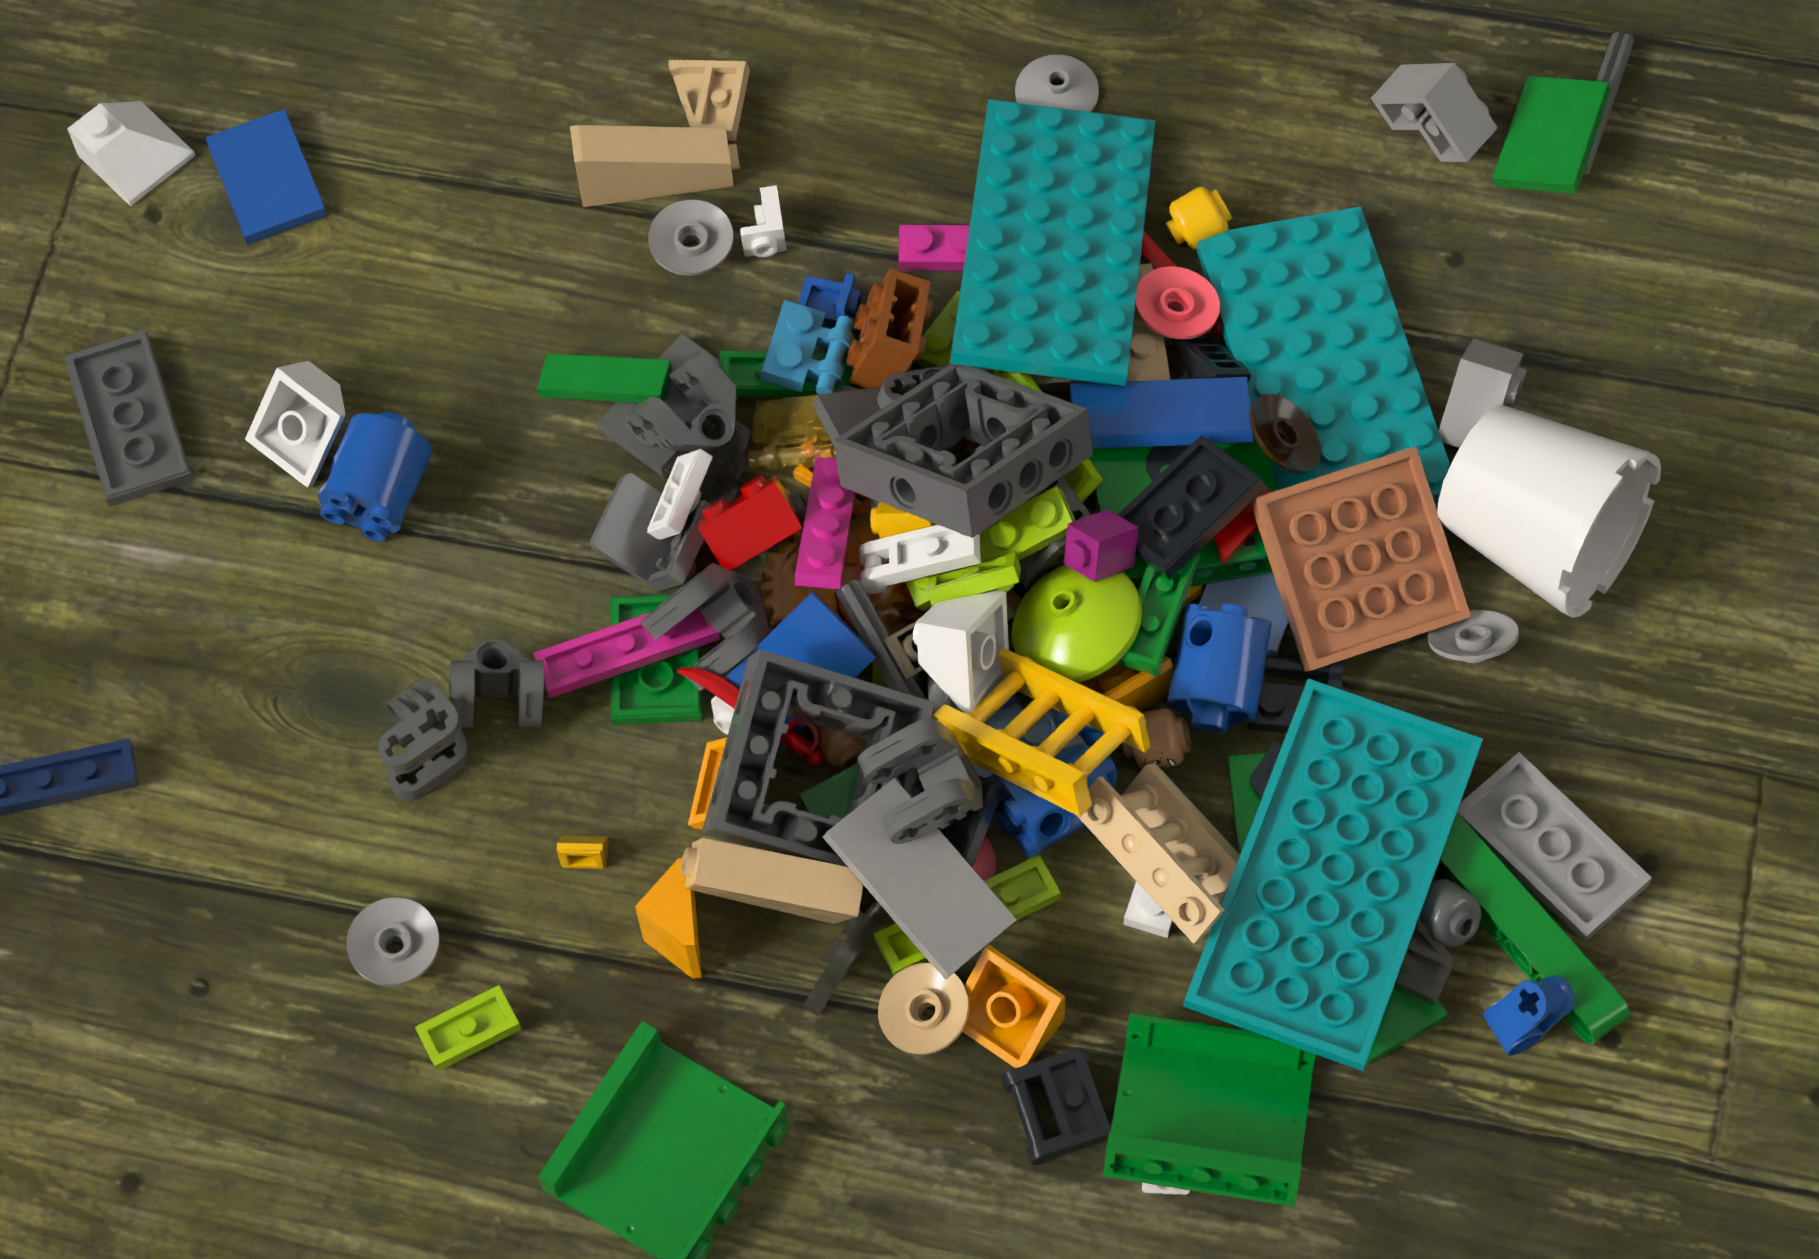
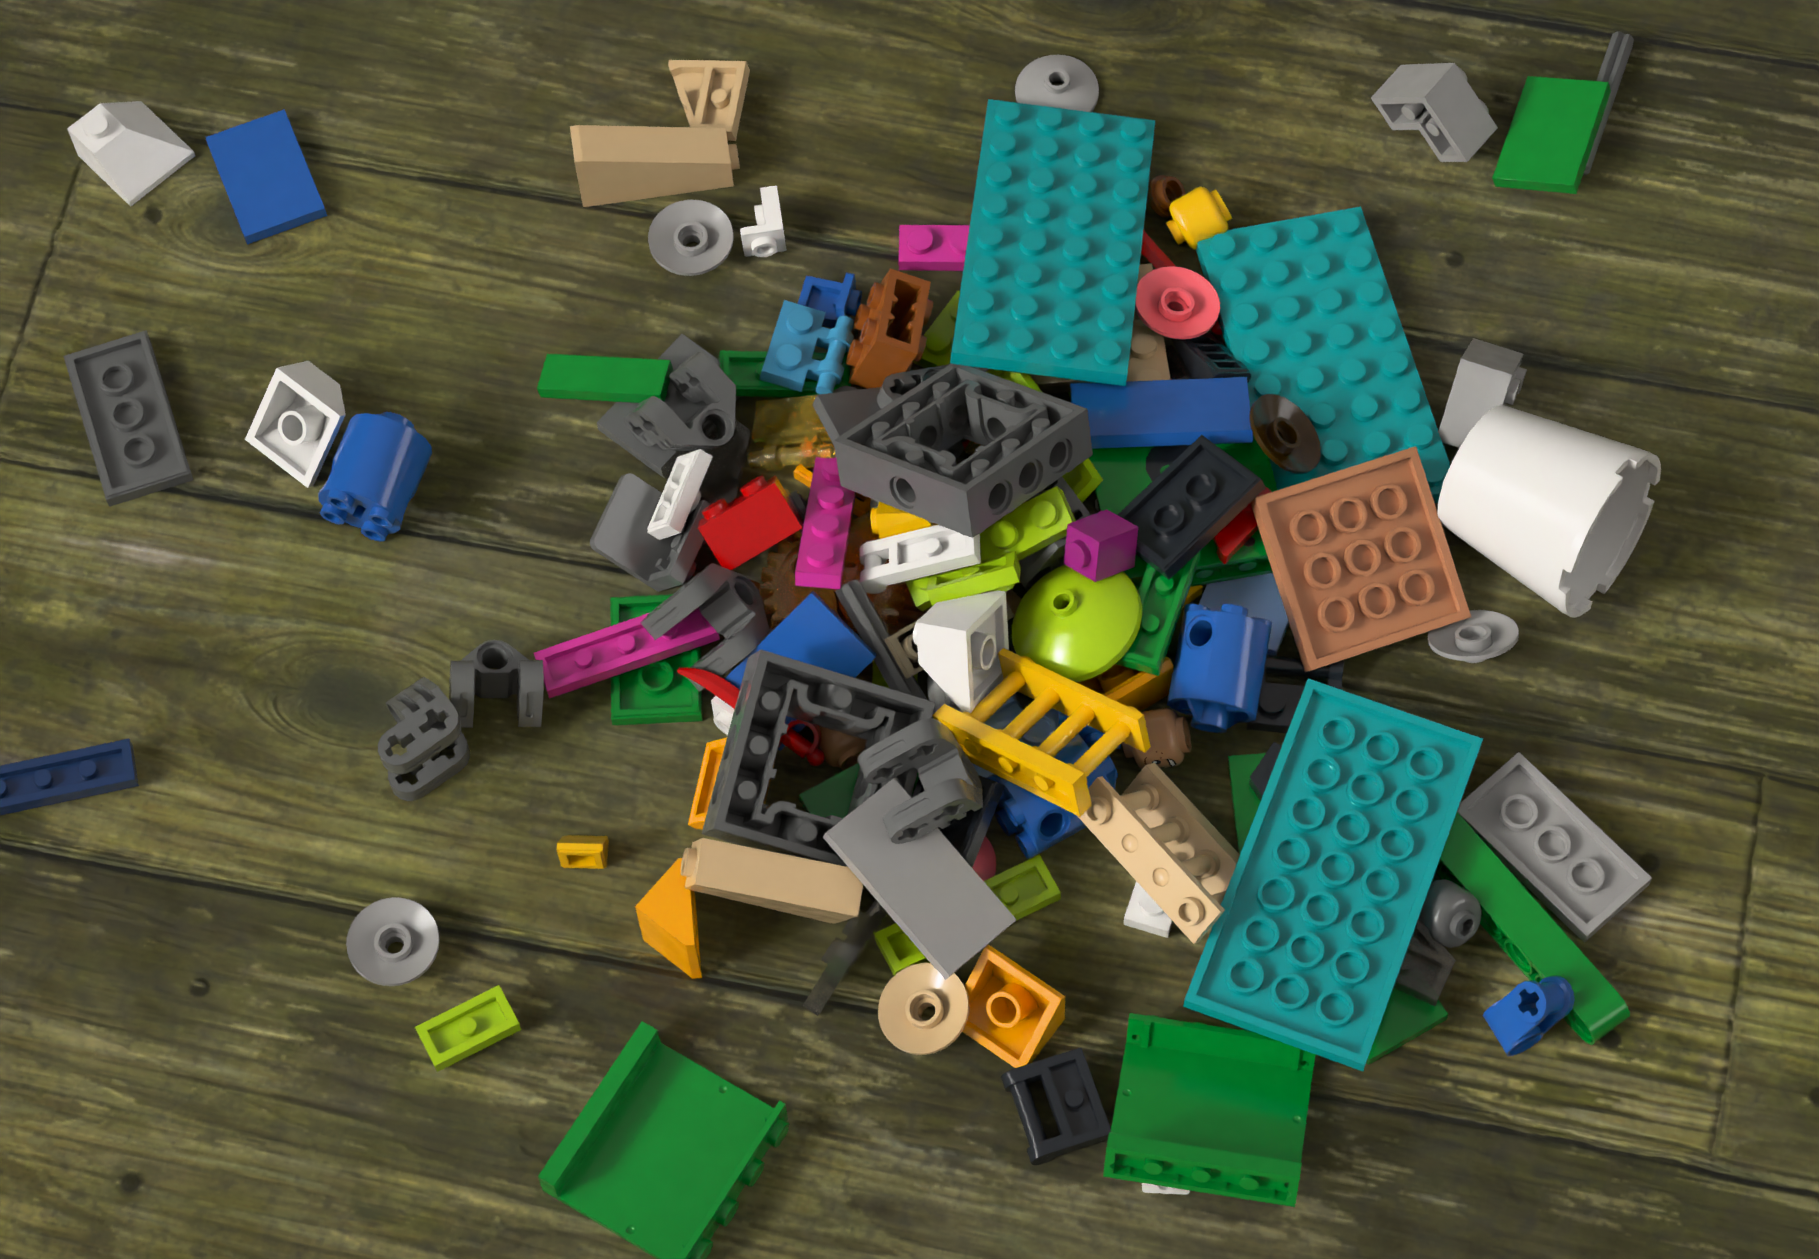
none -> reddish brown plate [1147,175,1186,218]

